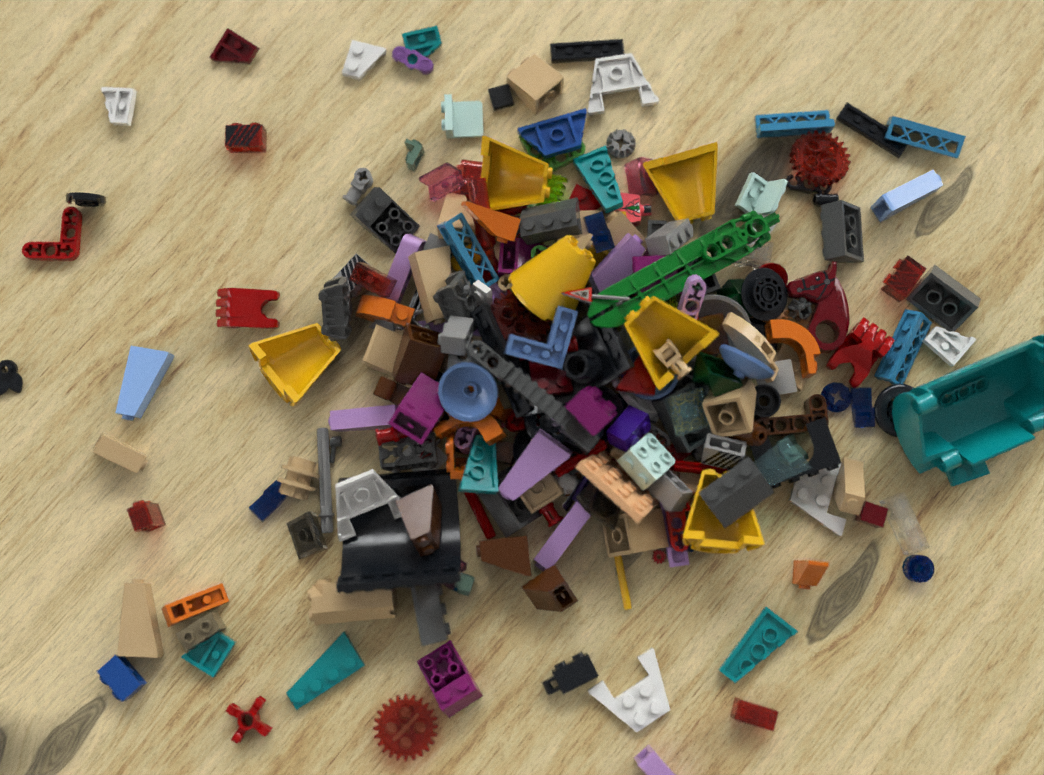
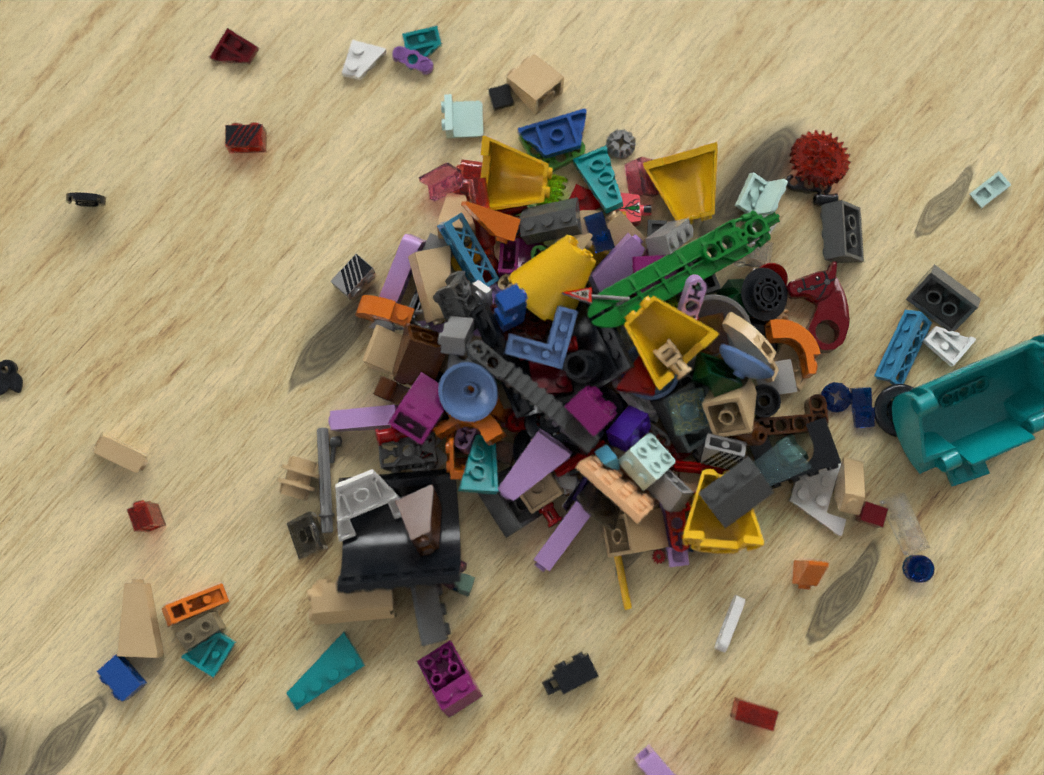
red beam [22,206,83,261] -> none
white wing [101,87,137,126] -> none
light blue slope [115,346,174,421] -> none
red piece [216,288,280,329] -> none
red pin [225,696,272,744] -> none
yellow cone [248,323,341,406] -> none
clear blue slope [249,480,288,523] -> none
dark grey piece [318,276,352,339] -> none
light grey connector [342,168,373,207] -> none
clear red brick [349,262,398,297] -> none
dark grey slope [350,187,420,254] -> none
clear red gear [373,693,439,762] -> none
sand green bracket [405,139,425,172] -> none
red axle [464,492,496,540] -> none
reddish brown slope [476,536,531,576] -> none
reddish brown slope [521,564,578,612] -> none
black tile [550,39,624,63] -> none
white wing [587,53,659,116] -> none
white wing [588,648,670,732] -> none
teal wing [718,606,798,683] -> none
dark azure fence [755,110,835,138] -> none
dark grey gear [788,297,812,322] -> none
red piece [826,317,895,388] -> none
black tile [836,103,908,158] -> none
light blue slope [870,170,943,223] -> none
clear red brick [881,255,927,302] -> none
dark azure fence [885,116,966,158] -> none
none -> blue arch [494,283,528,332]
none -> medium azure slope [595,445,620,470]
none -> white beam [715,595,745,653]
none -> light aqua slope [969,171,1011,208]

